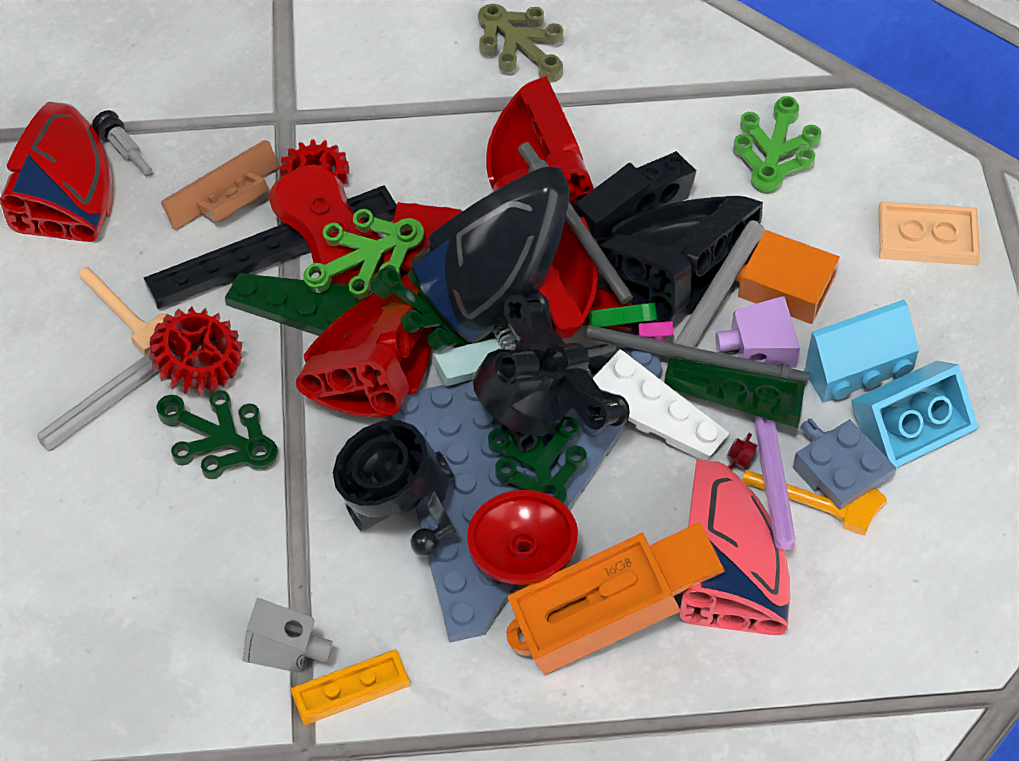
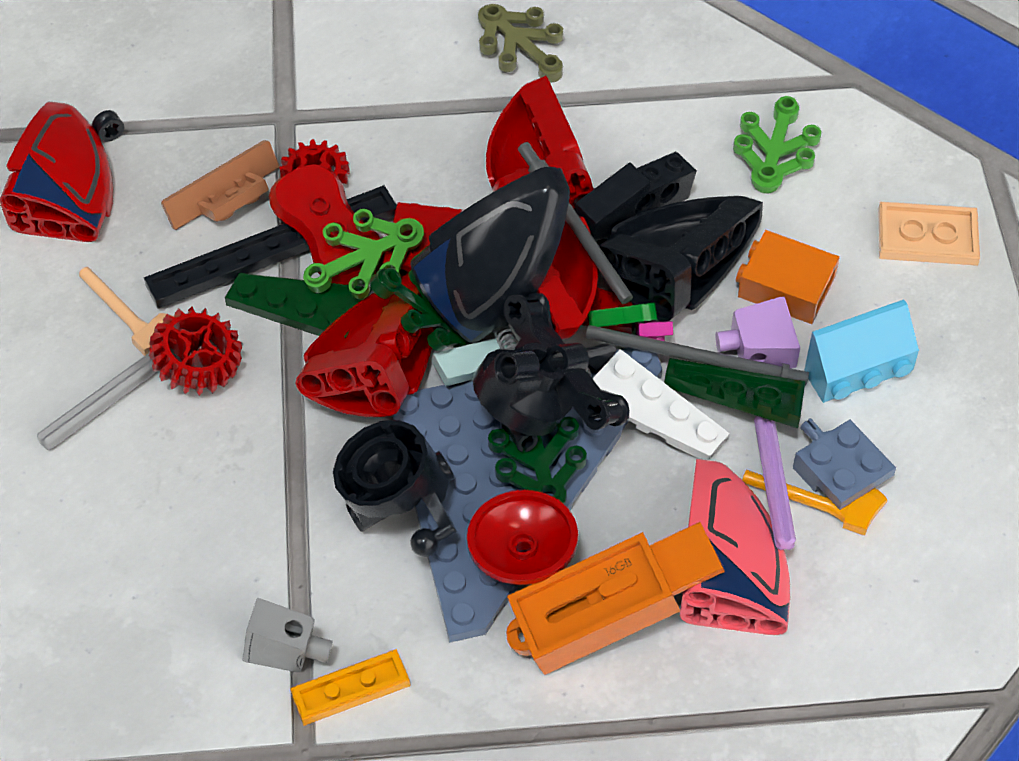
light grey axle [107,127,152,175] -> none
dark green plant [156,390,278,479] -> none
light grey axle [674,220,764,347] -> none
dark red plate [727,433,758,469] -> none
medium azure slope [851,360,979,468] -> none

